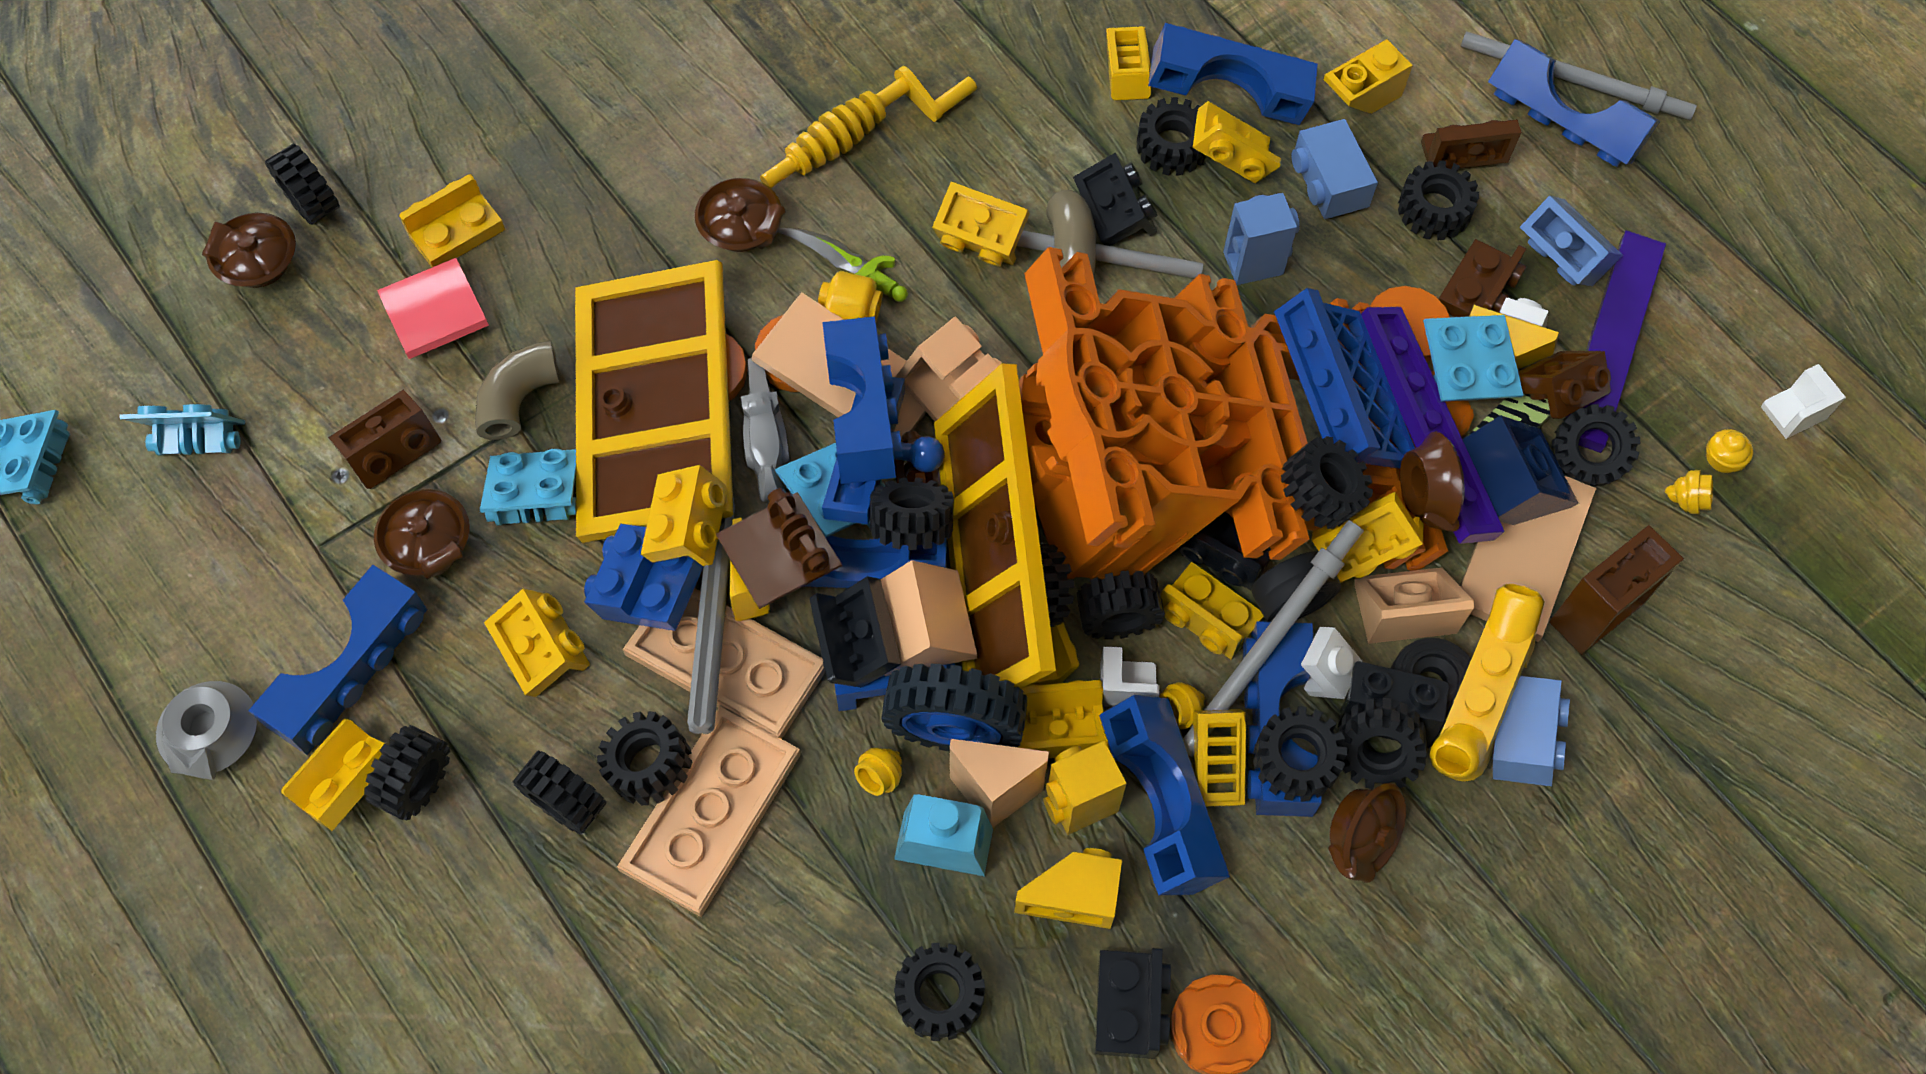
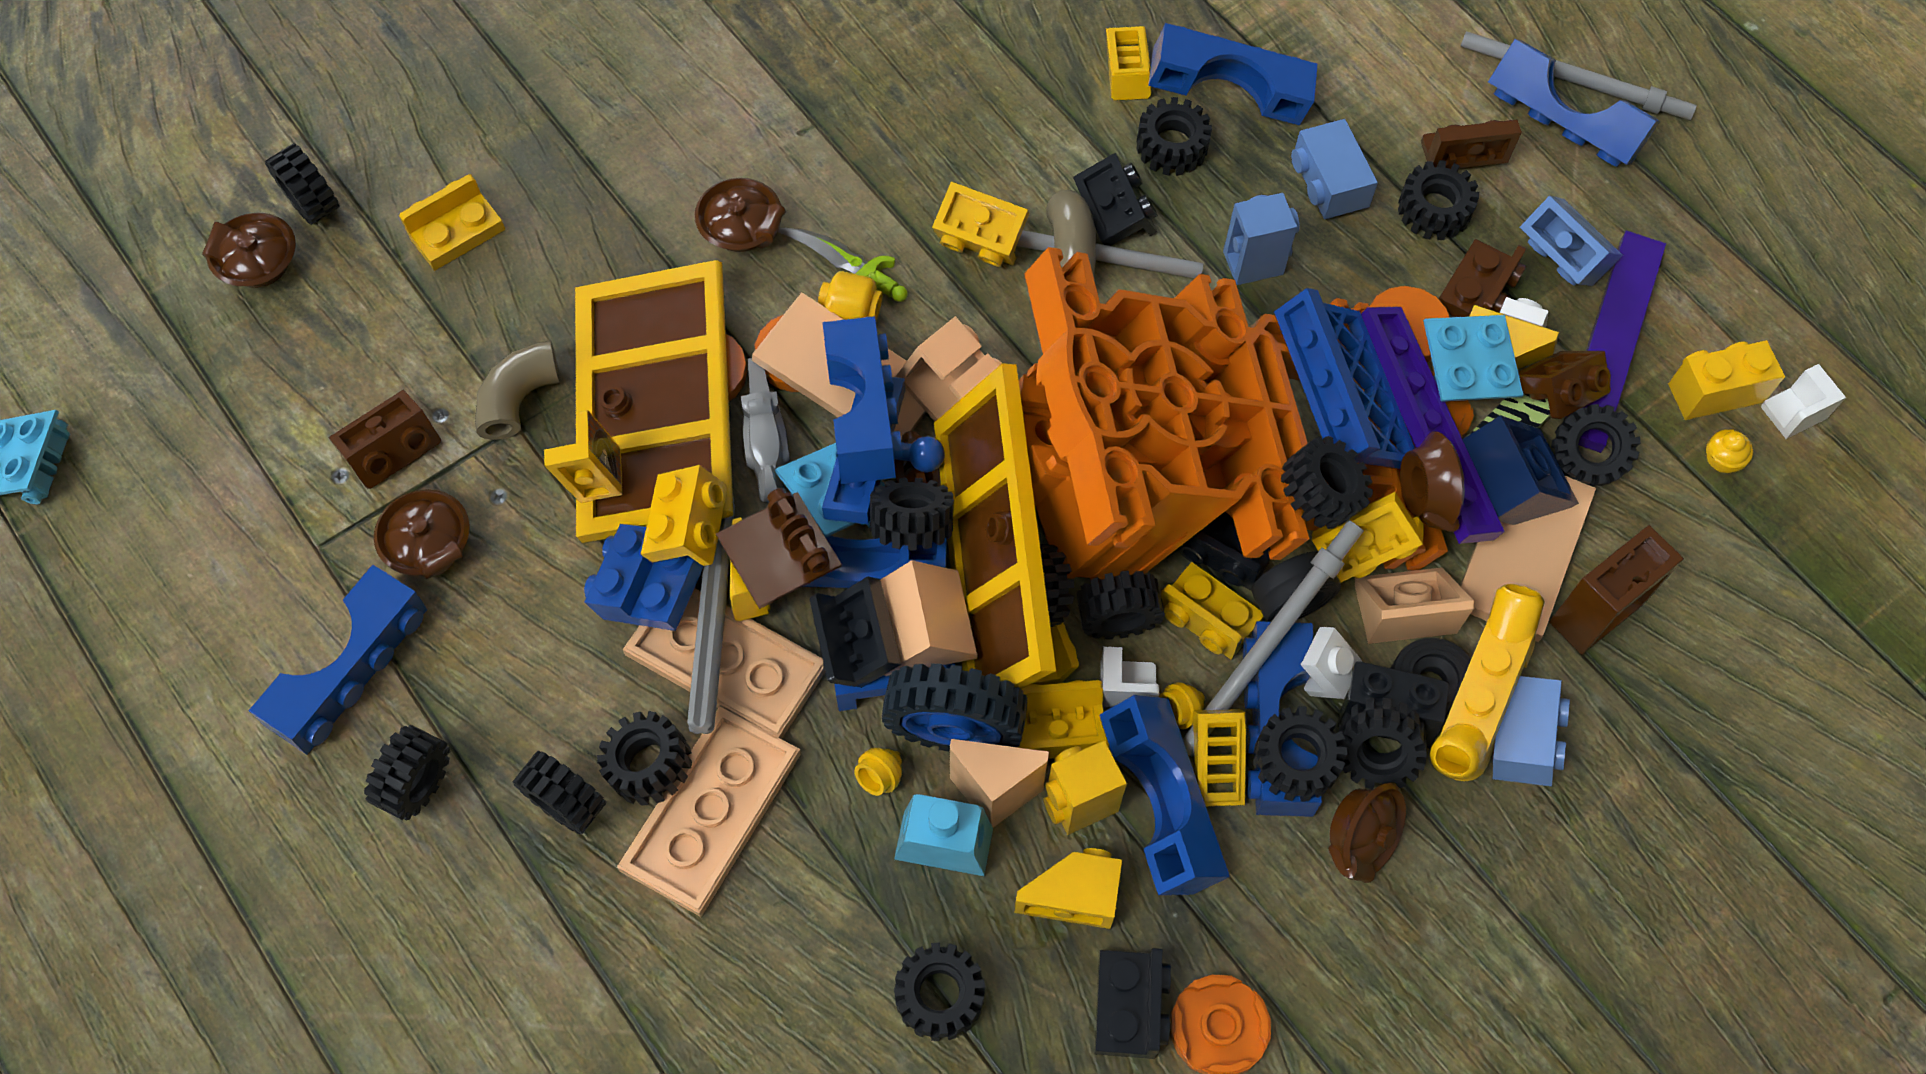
medium azure hinge [120,404,245,456] -> none
light grey piece [156,681,257,780] -> none
yellow bracket [281,719,387,831] -> none
coral slope [377,258,489,359] -> none
medium azure hinge [480,449,576,526] -> none
yellow bracket [484,588,590,697] -> none
yellow piece [760,66,977,188] -> none
yellow bracket [1193,101,1281,183] -> none
yellow slope [1323,39,1413,114] -> none
yellow plate [1665,470,1713,514] -> none
none -> yellow panel [544,410,622,503]
none -> yellow brick [1668,340,1785,420]

